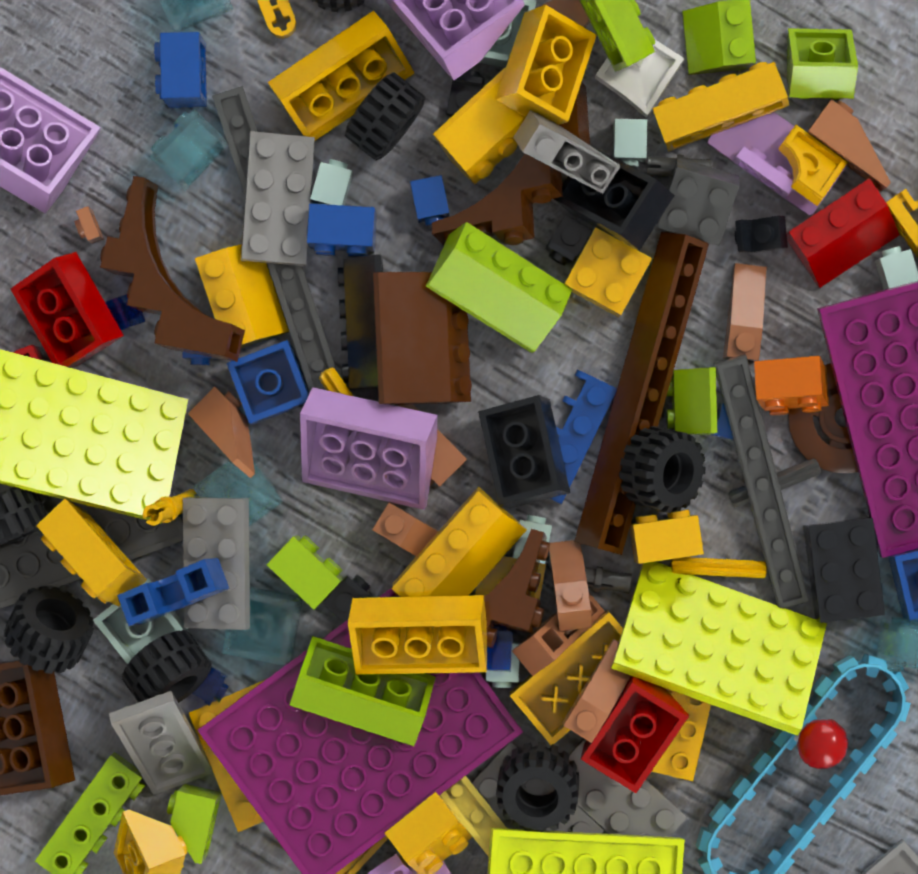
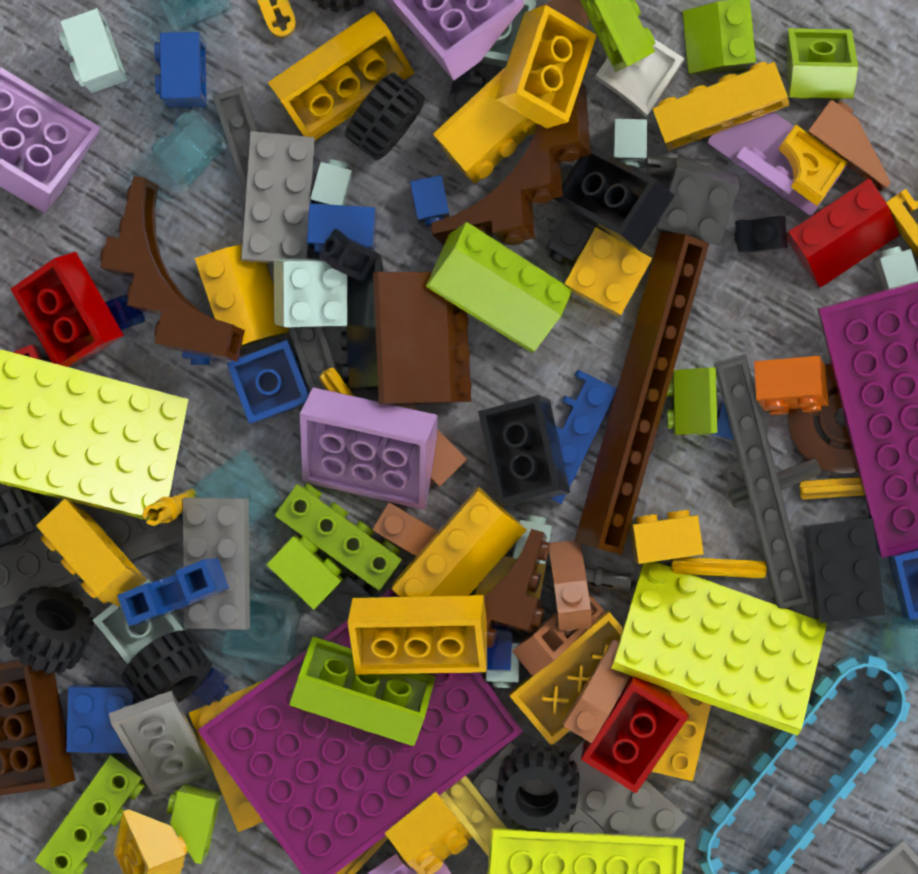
nougat plate [74,206,104,244] -> none
nougat slope [188,386,255,478] -> none
light grey slope [513,110,620,194] -> none
black tyre [619,426,706,513] -> none
nougat slope [723,263,767,362] -> none
red hair [797,719,848,769] -> none
none -> light aqua brick [59,8,128,93]
none -> blue brick [66,684,138,754]
none -> light aqua brick [274,258,347,327]
none -> lime brick [274,483,403,591]
none -> black bracket [319,229,379,282]
none -> yellow axle [799,477,864,500]

